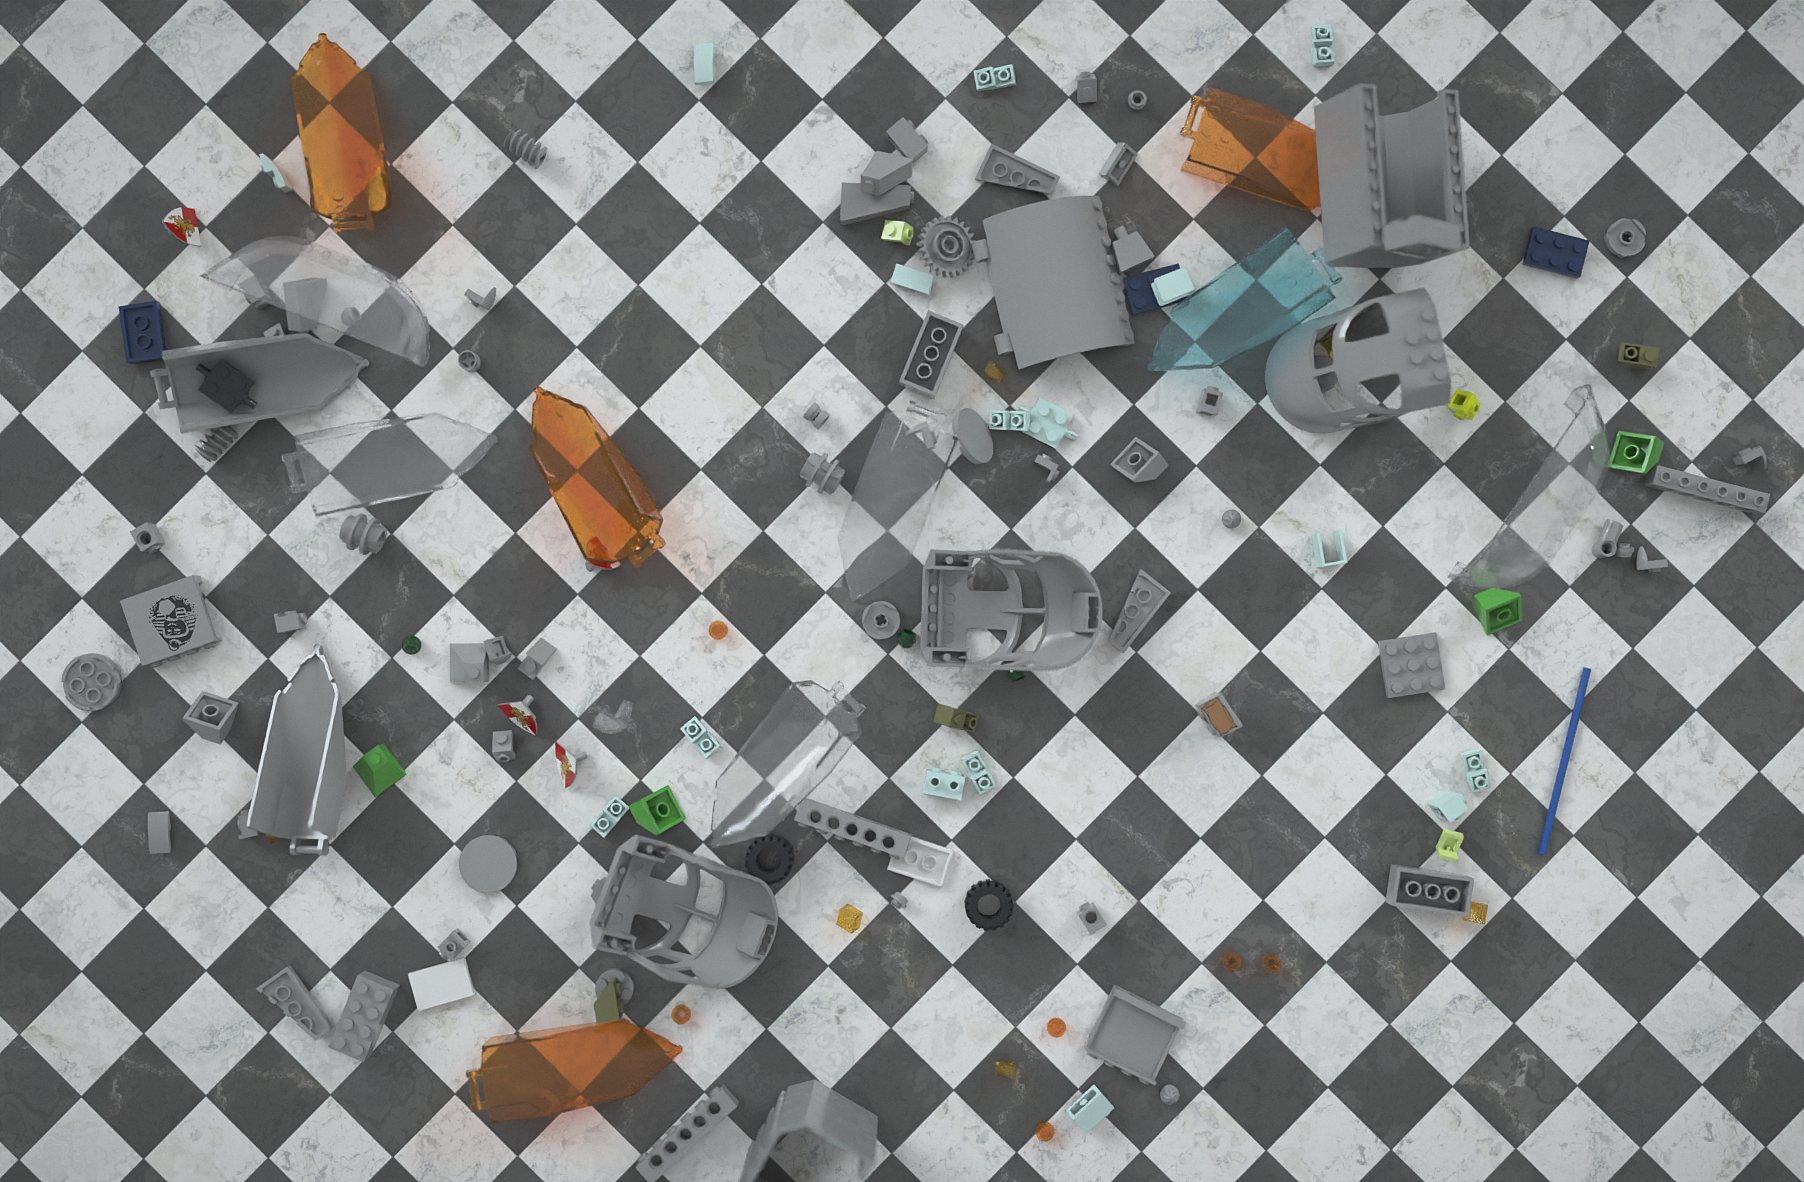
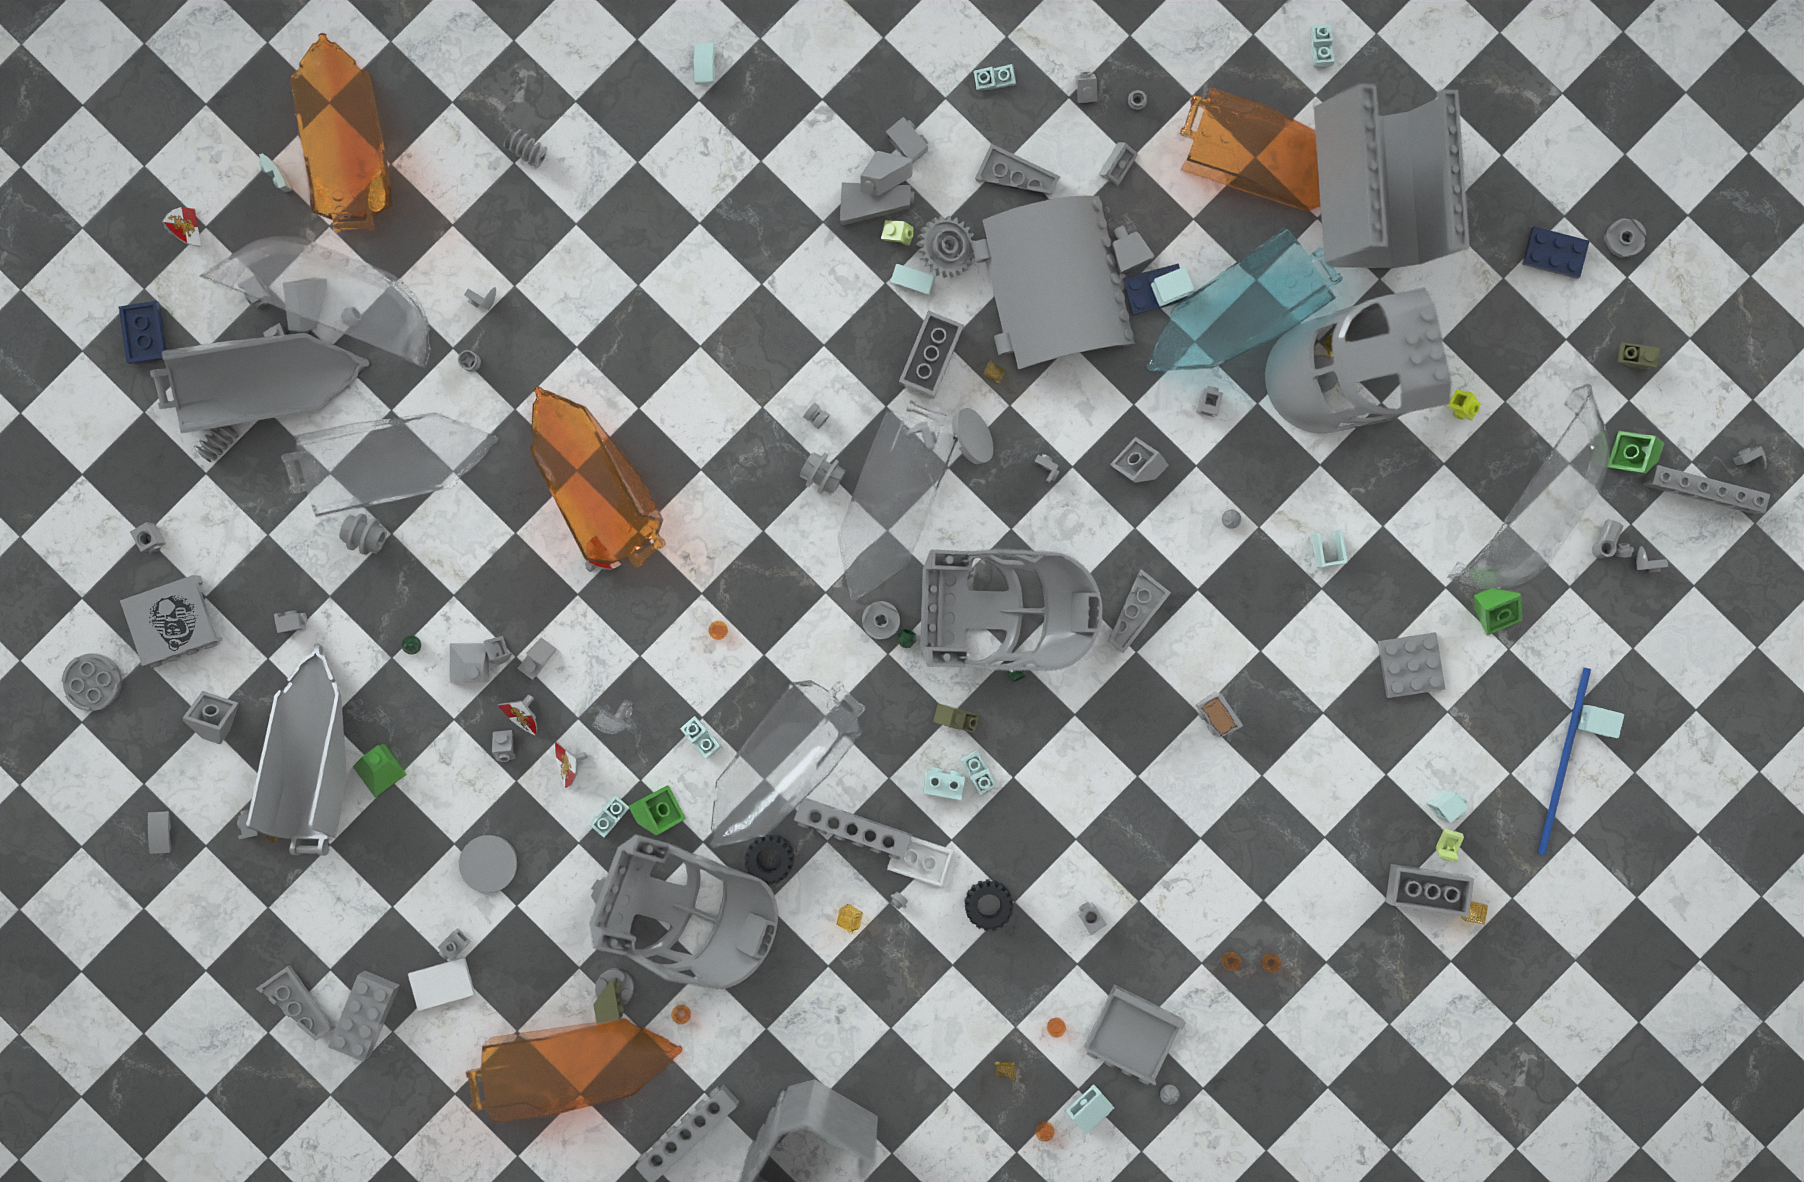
black plate [196,359,258,413] -> none
light aqua slope [989,410,1030,431] -> none
light aqua plate [1018,397,1078,449] -> none
light grey brick [1383,215,1461,259] -> none
light aqua slope [1460,748,1491,793] -> none
none -> light aqua piece [1577,705,1624,738]

